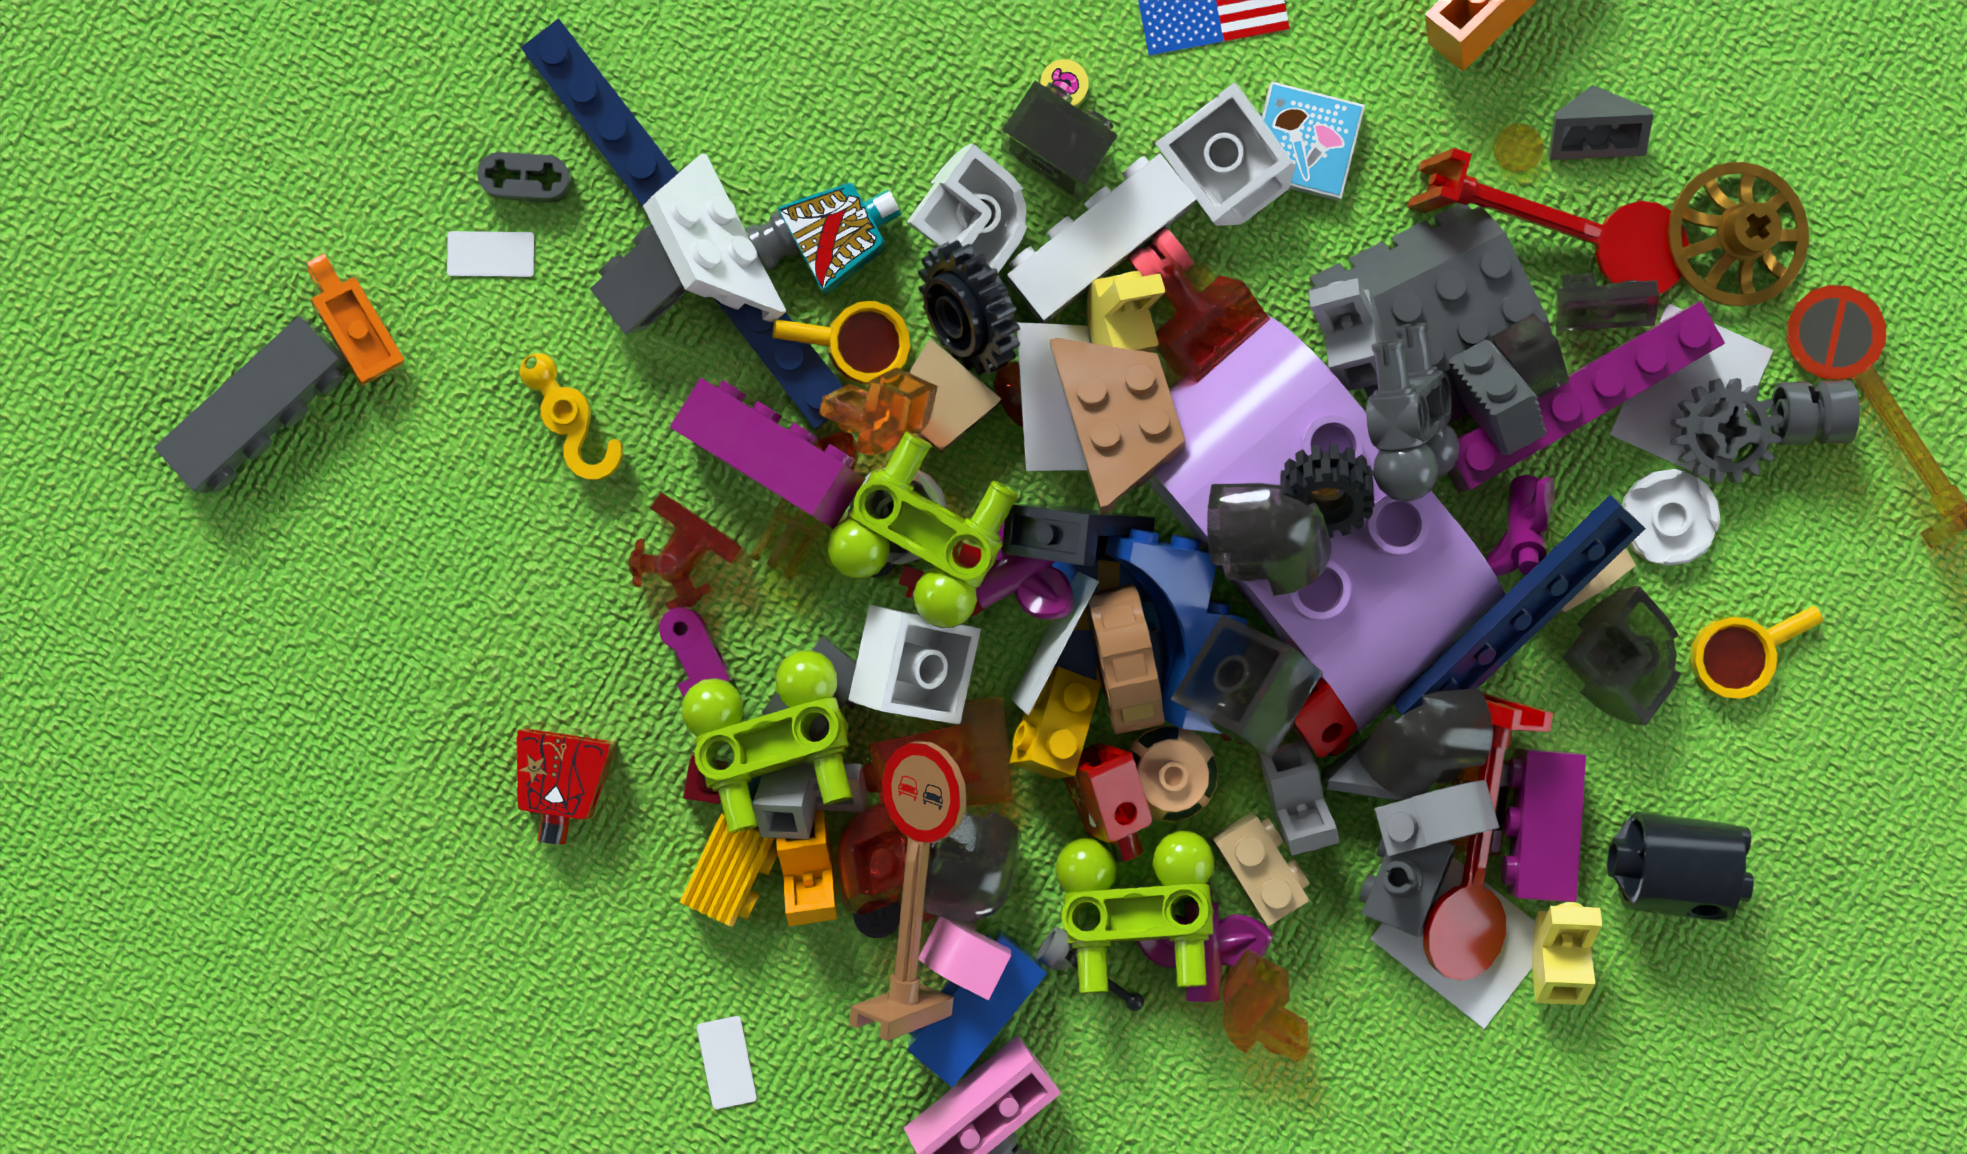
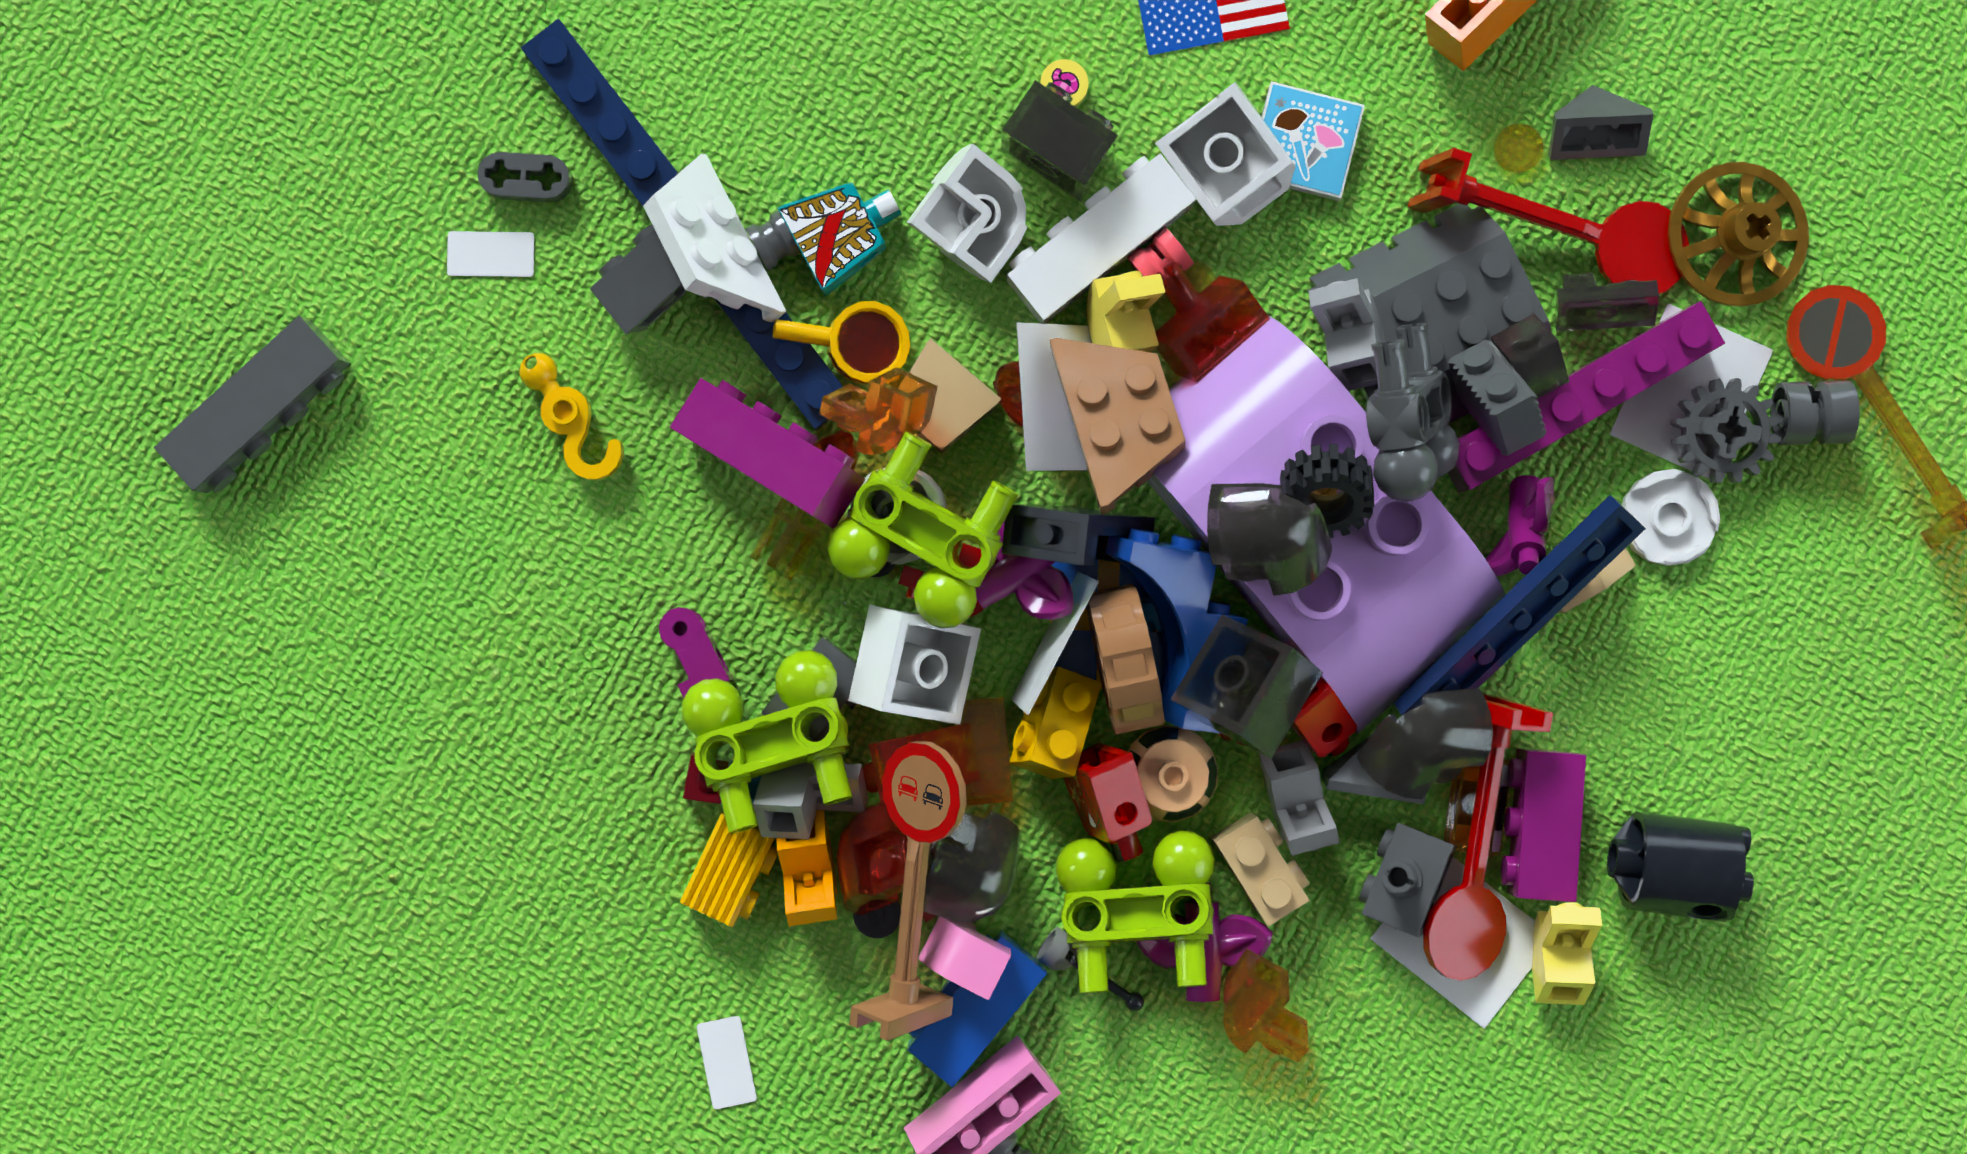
orange plate [307,254,405,386] -> none
red torso [516,728,617,845] -> none
clear red piece [628,492,746,610] -> none
black gear [918,240,1020,375] -> none
light grey brick [1375,780,1499,856] -> none
clear smoke brick [1562,586,1681,725] -> none
piece [1690,605,1823,699] -> none

